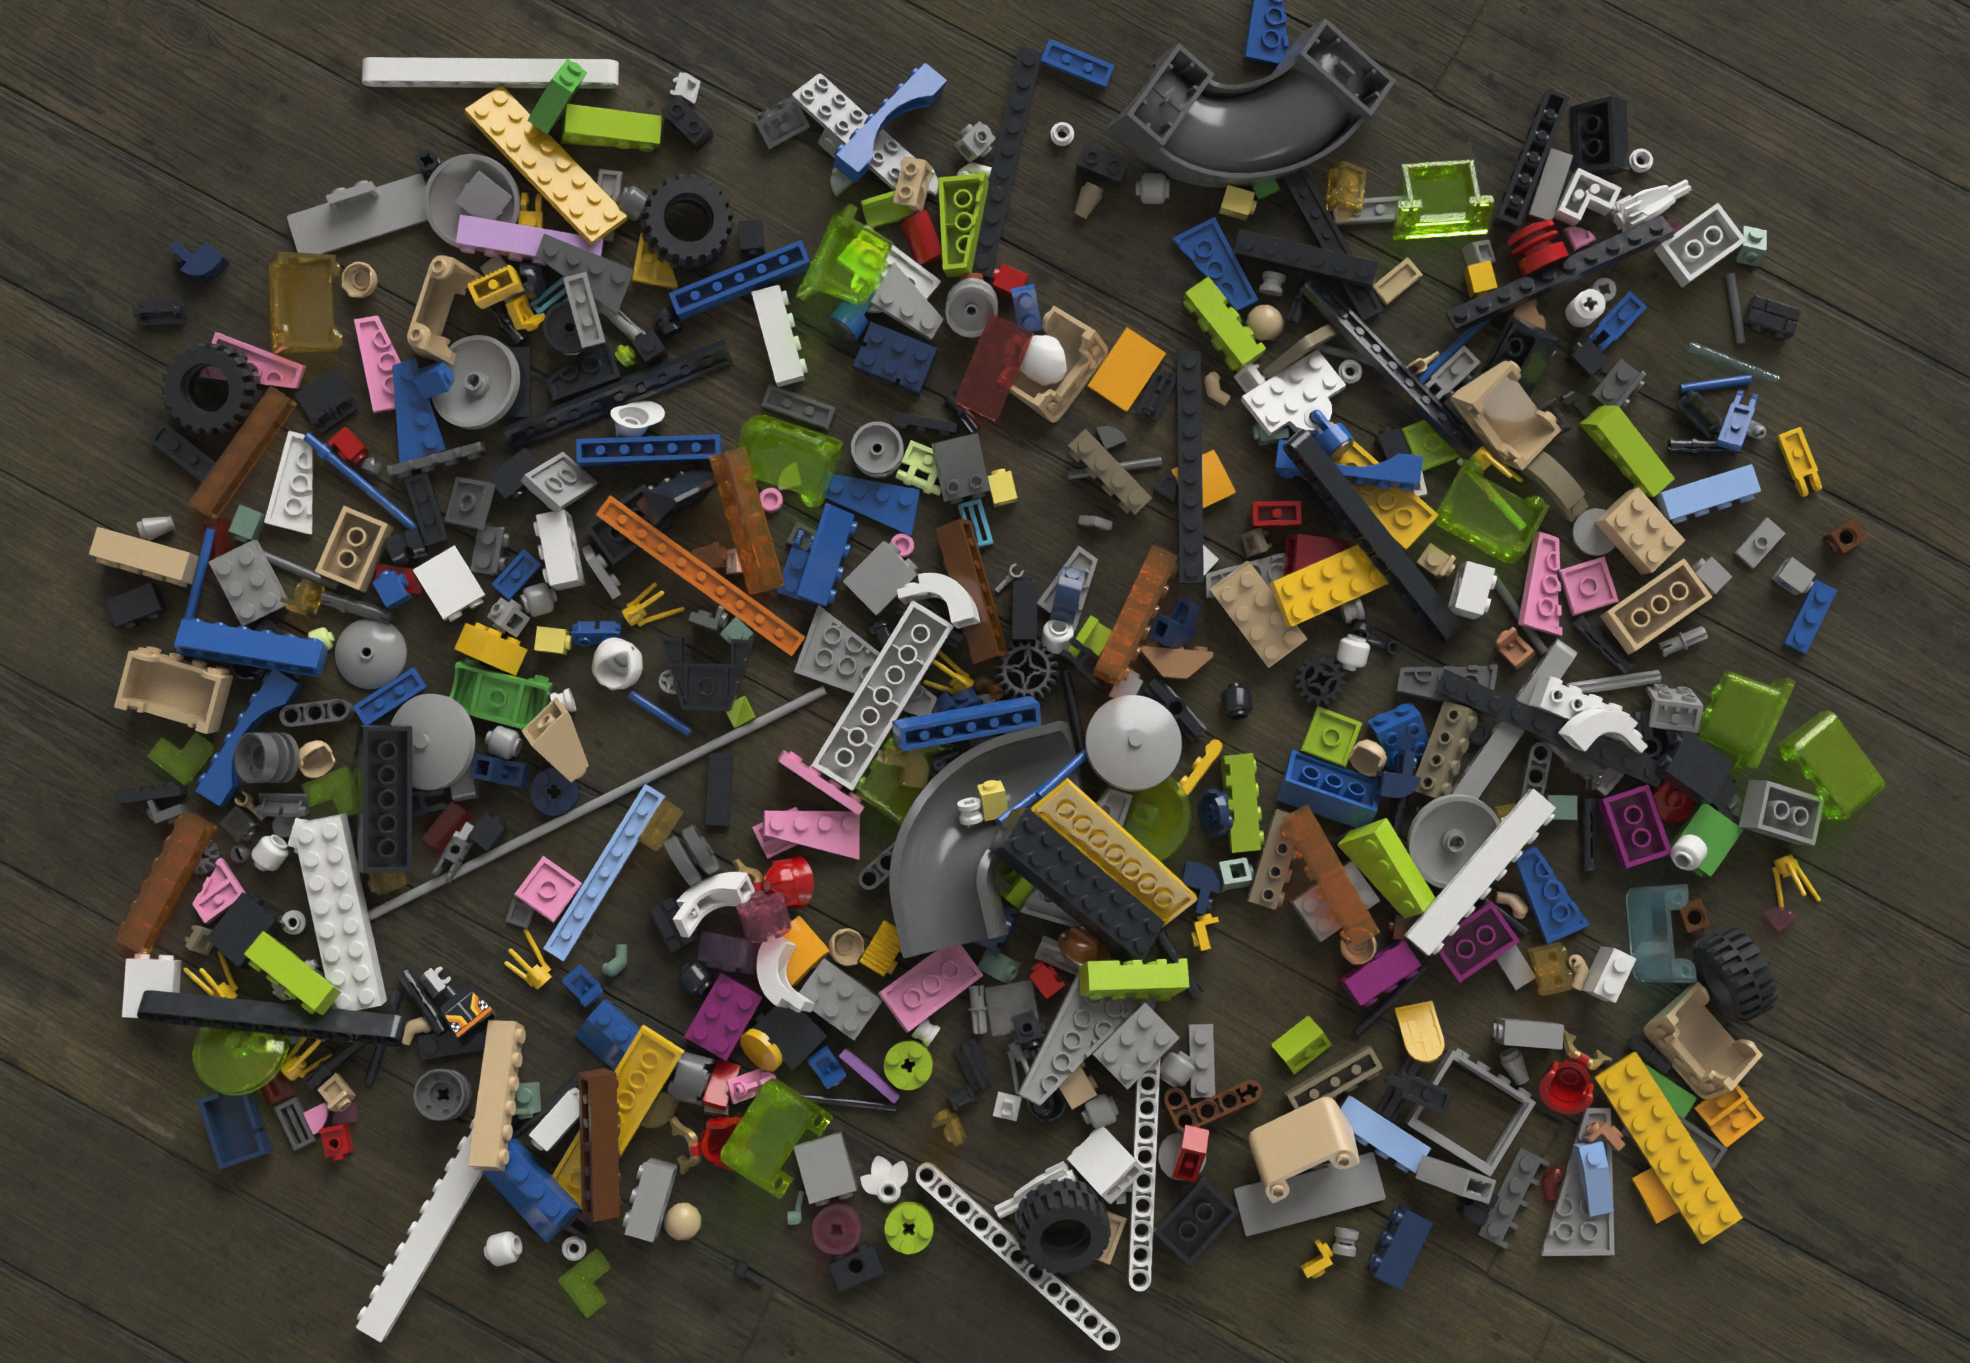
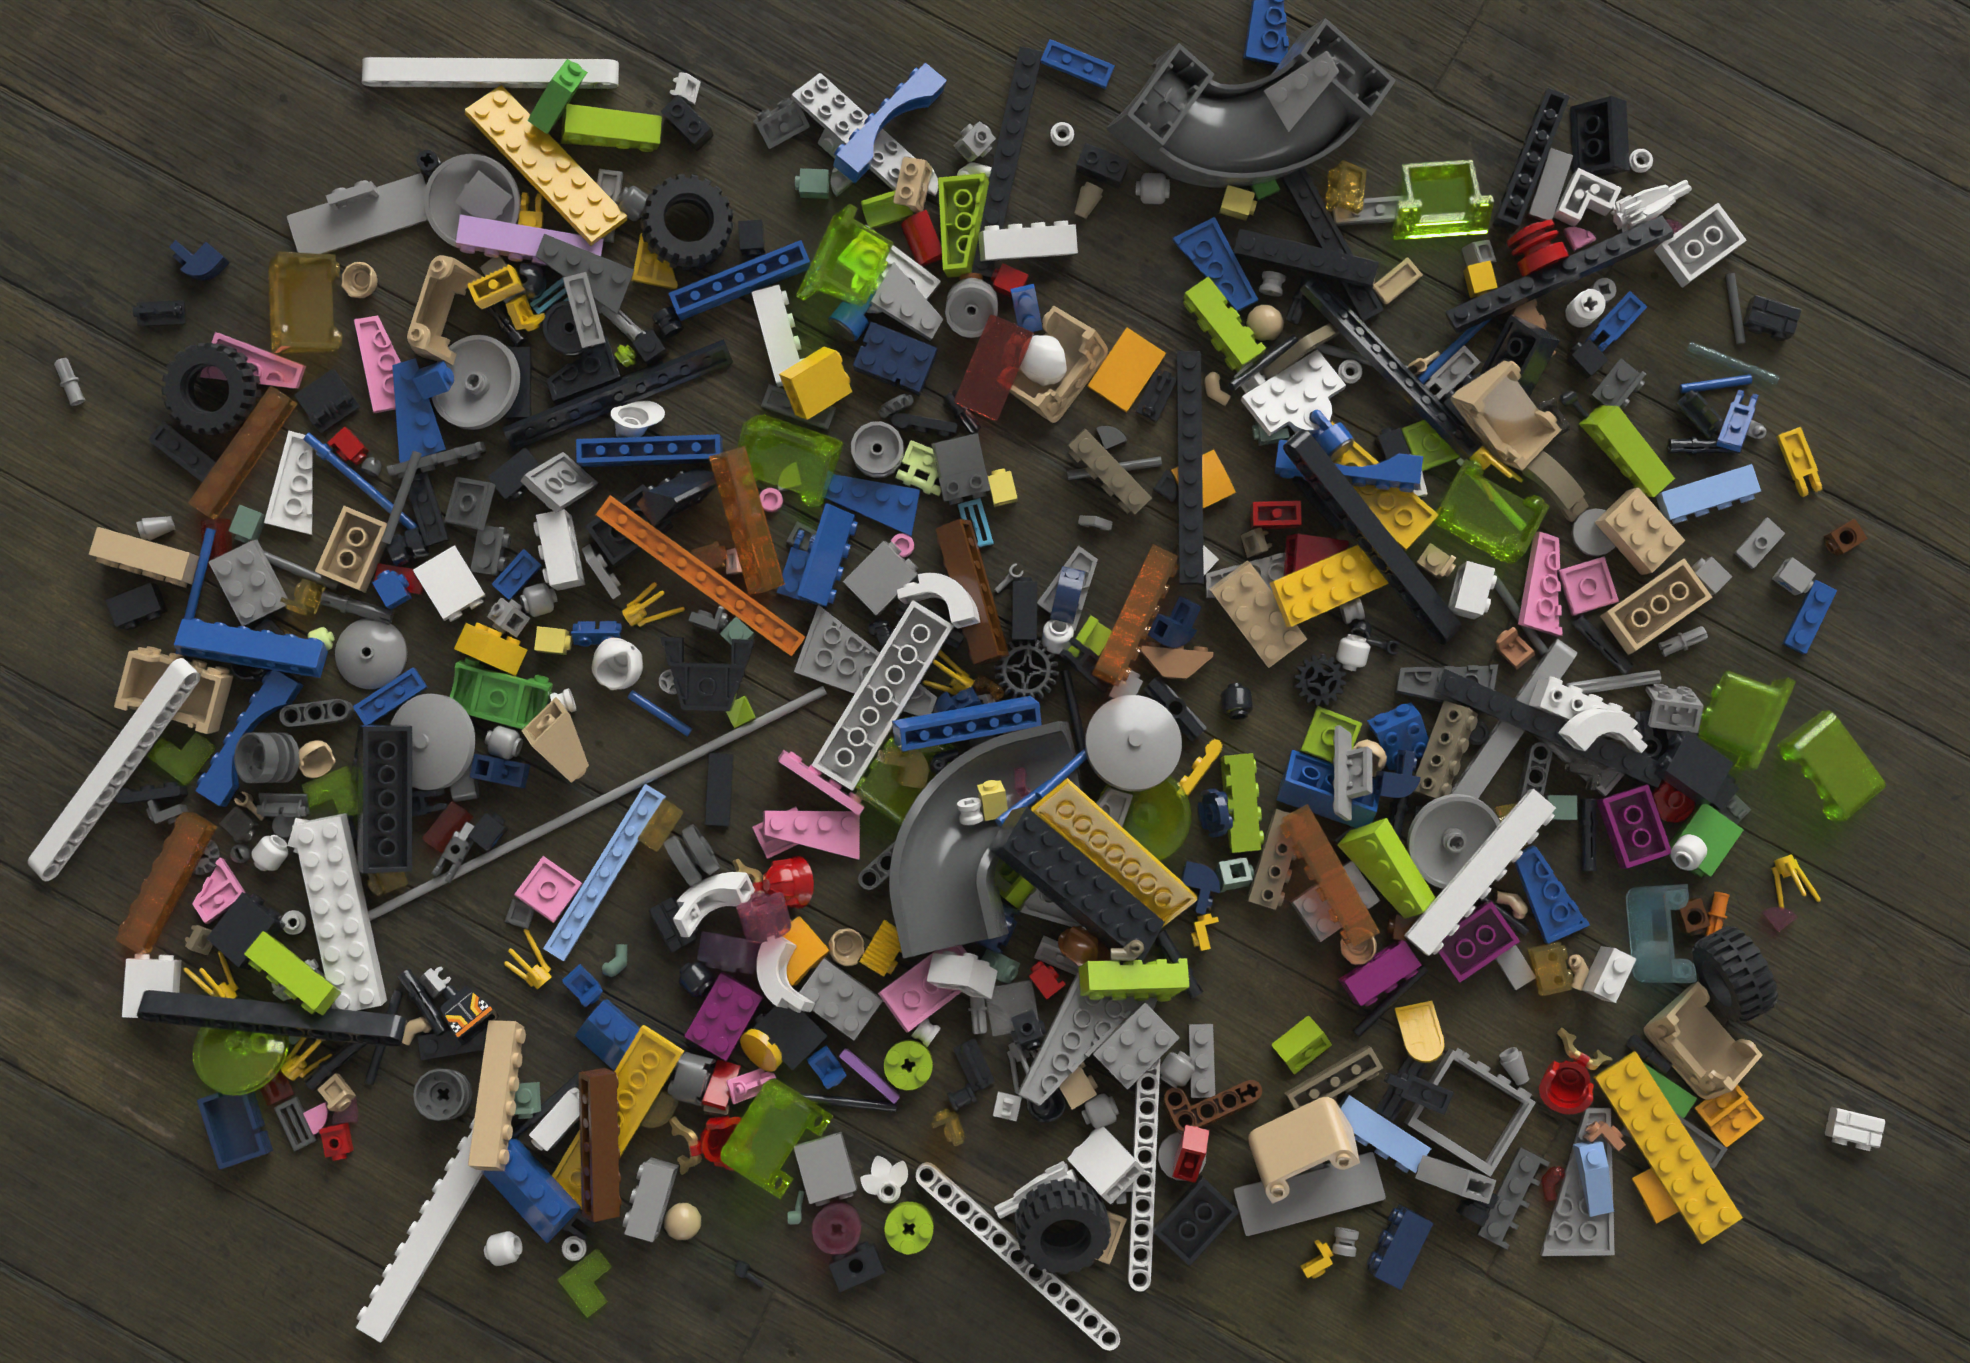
dark blue plate [530,768,579,816] -> none
light grey brick [1491,1018,1564,1049] -> none
sand green bracket [1736,226,1767,266] -> none
light grey brick [1739,780,1825,846] -> none
none -> white beam [28,658,201,881]
none -> light grey axle [54,358,85,406]
none -> dark grey bar [381,451,422,544]
none -> yellow brick [779,347,852,420]
none -> sand green brick [795,168,830,199]
none -> dark grey gear [878,394,913,418]
none -> white brick [927,951,998,999]
none -> white brick [978,221,1078,261]
none -> clear pink tile [1015,767,1031,799]
none -> dark tan arm [1110,940,1144,961]
none -> black bar [1228,335,1298,391]
none -> light grey wing [1264,51,1339,132]
none -> light grey bracket [1333,725,1372,821]
none -> orange axle [1705,891,1730,936]
none -> white brick [1825,1107,1885,1151]

